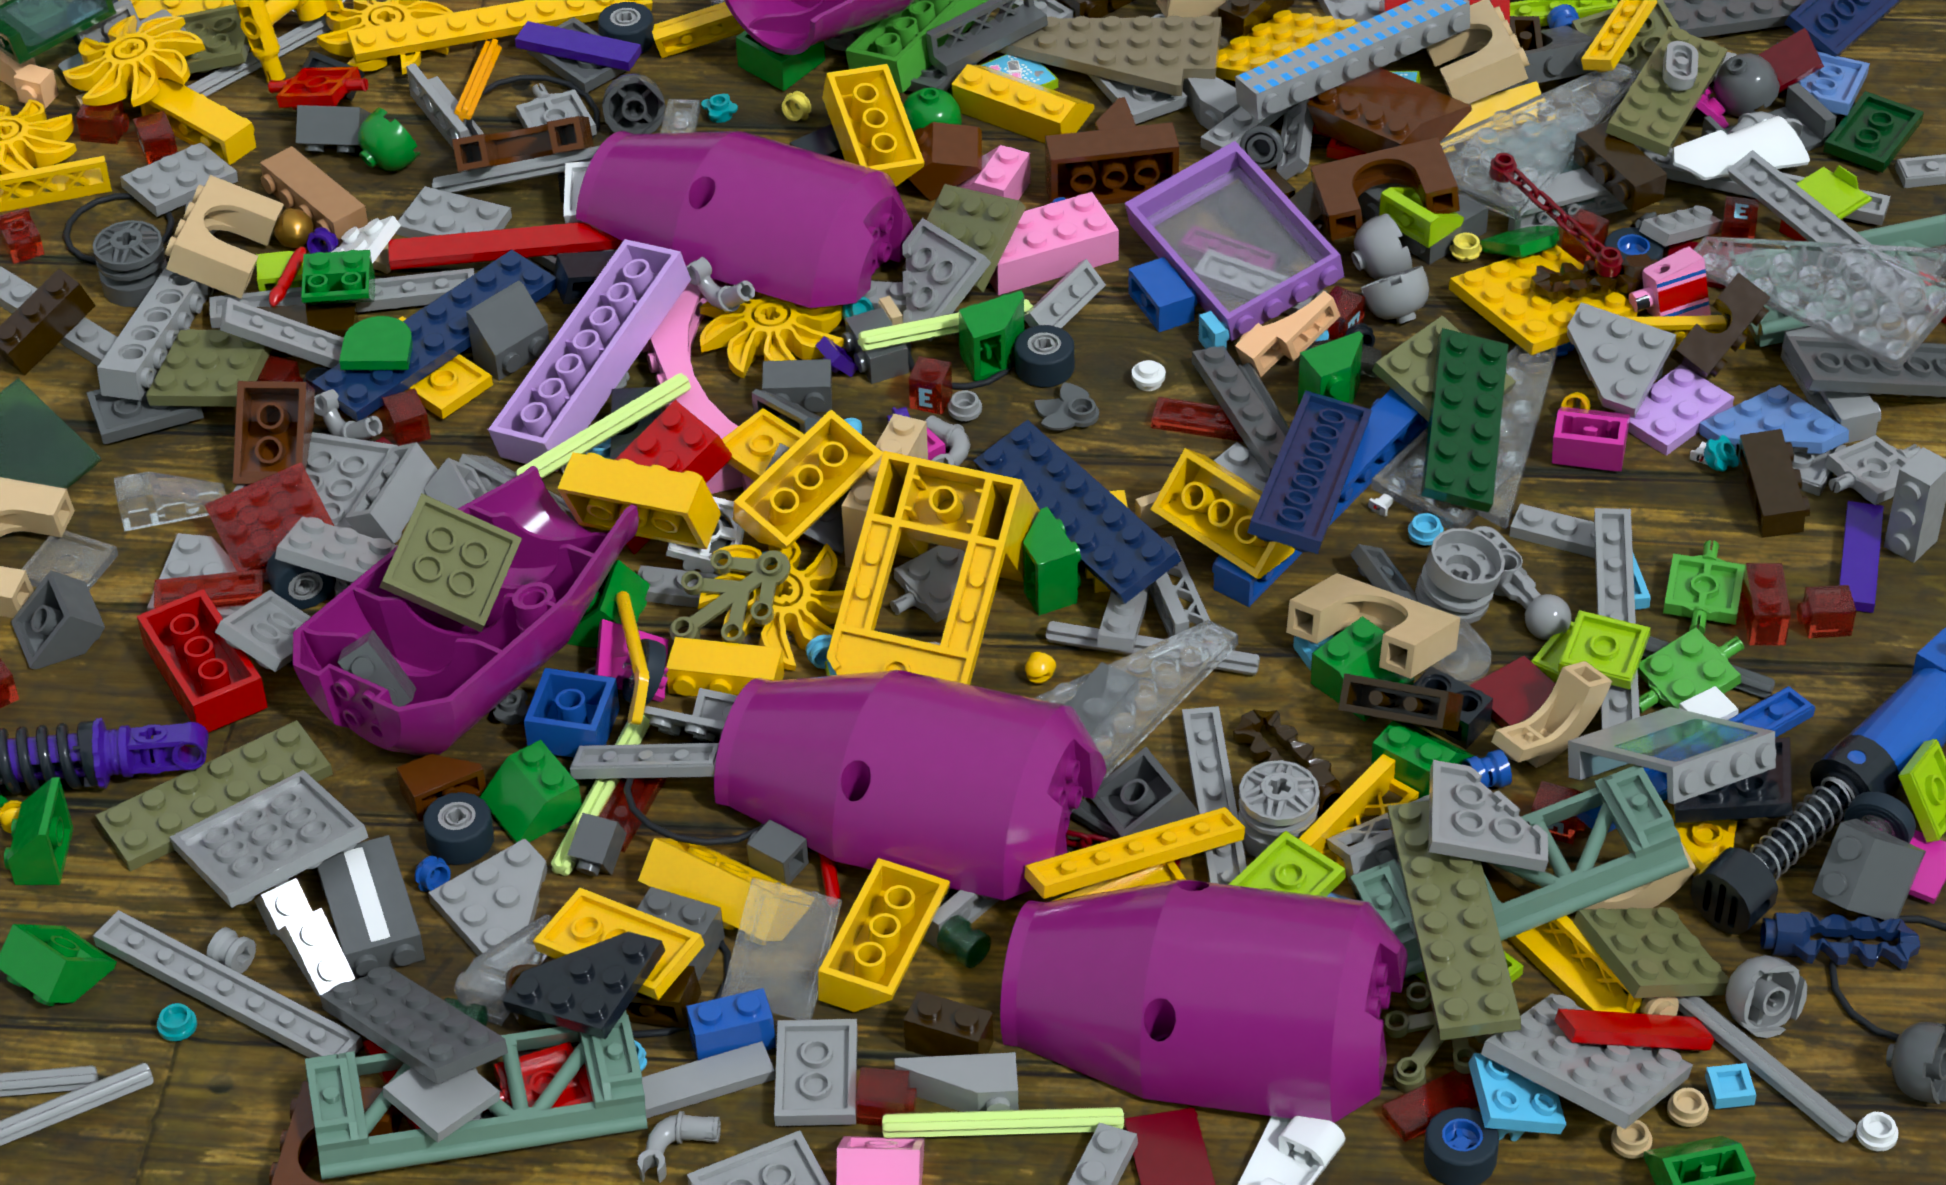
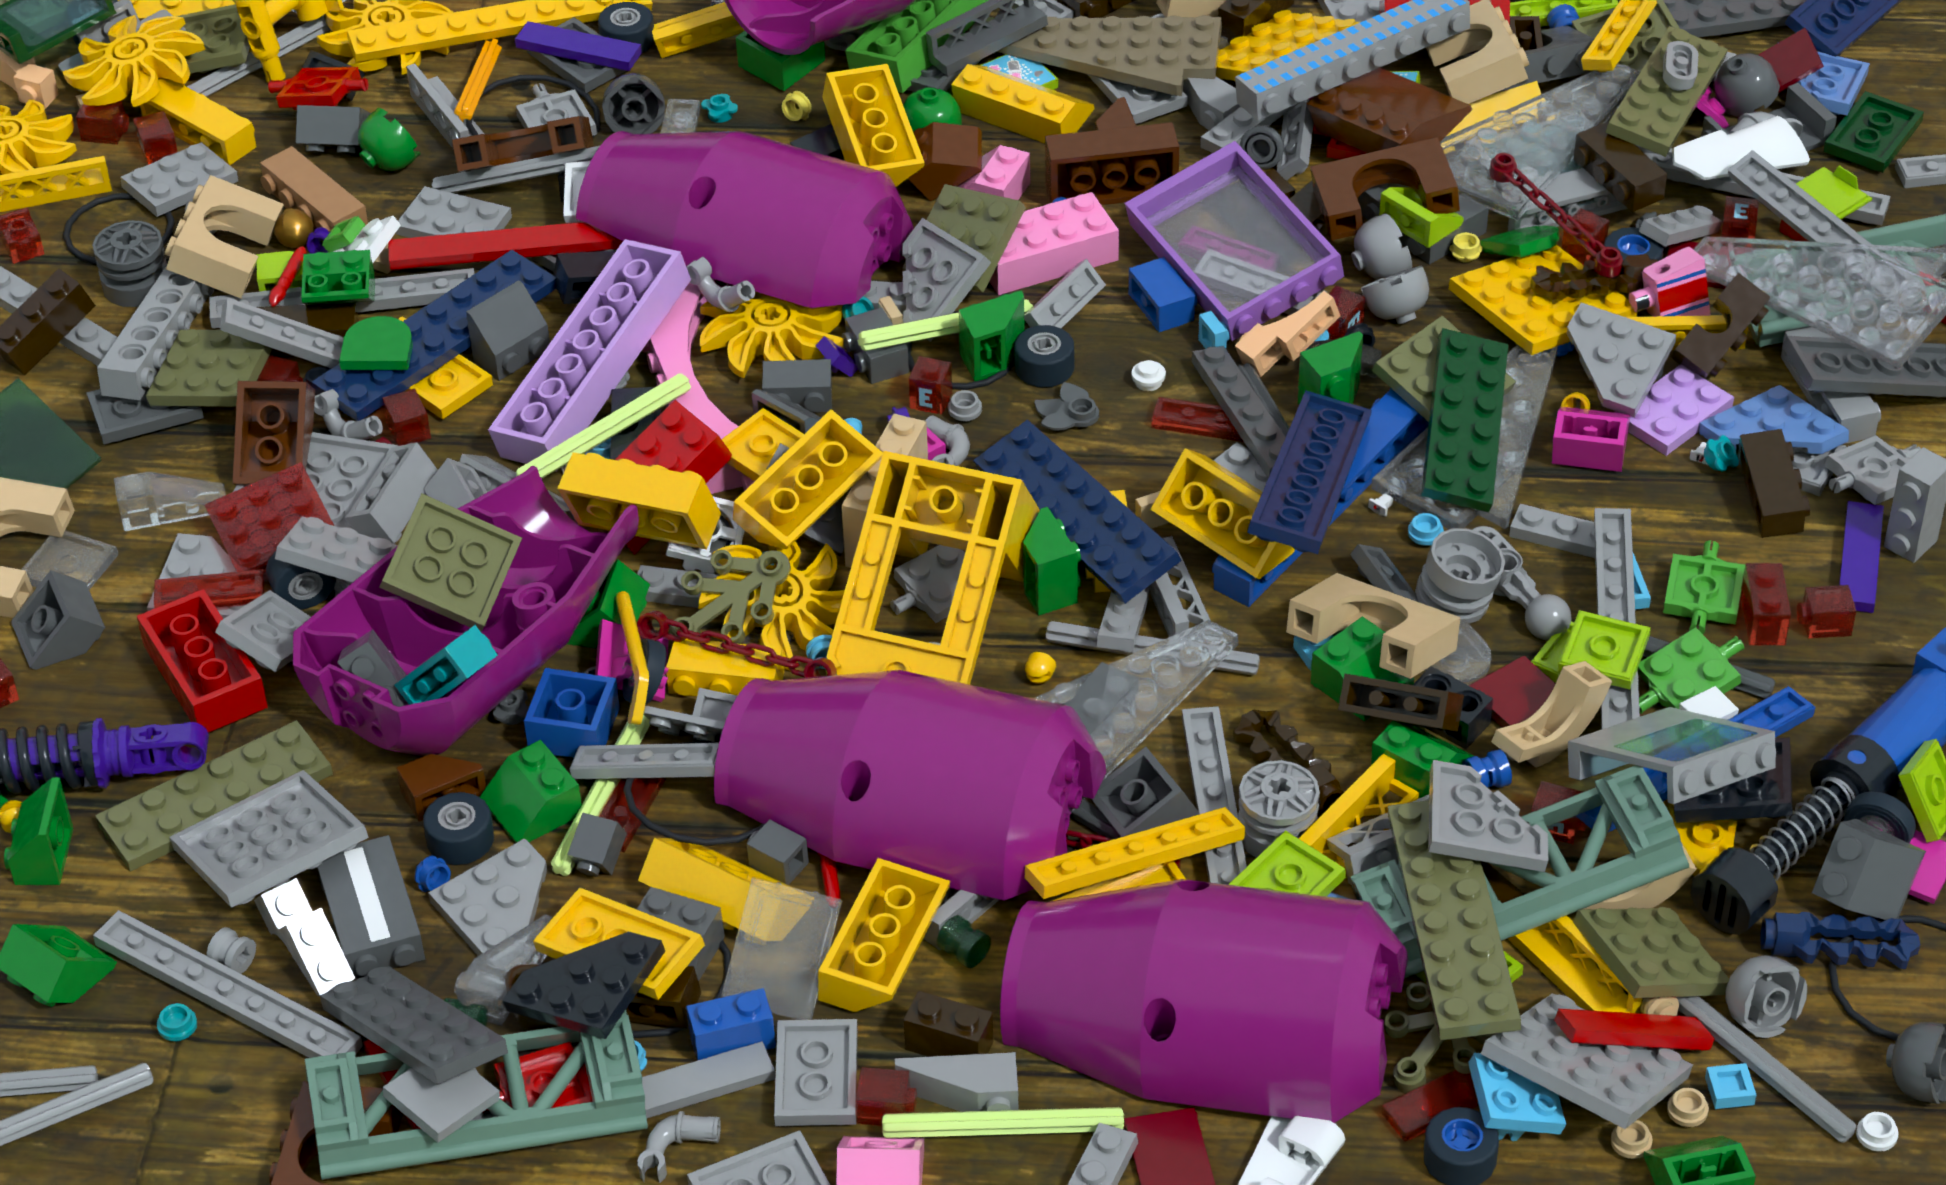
none -> bright green tile [322,216,365,252]
none -> teal brick [394,625,498,705]
none -> dark red piece [637,611,837,678]

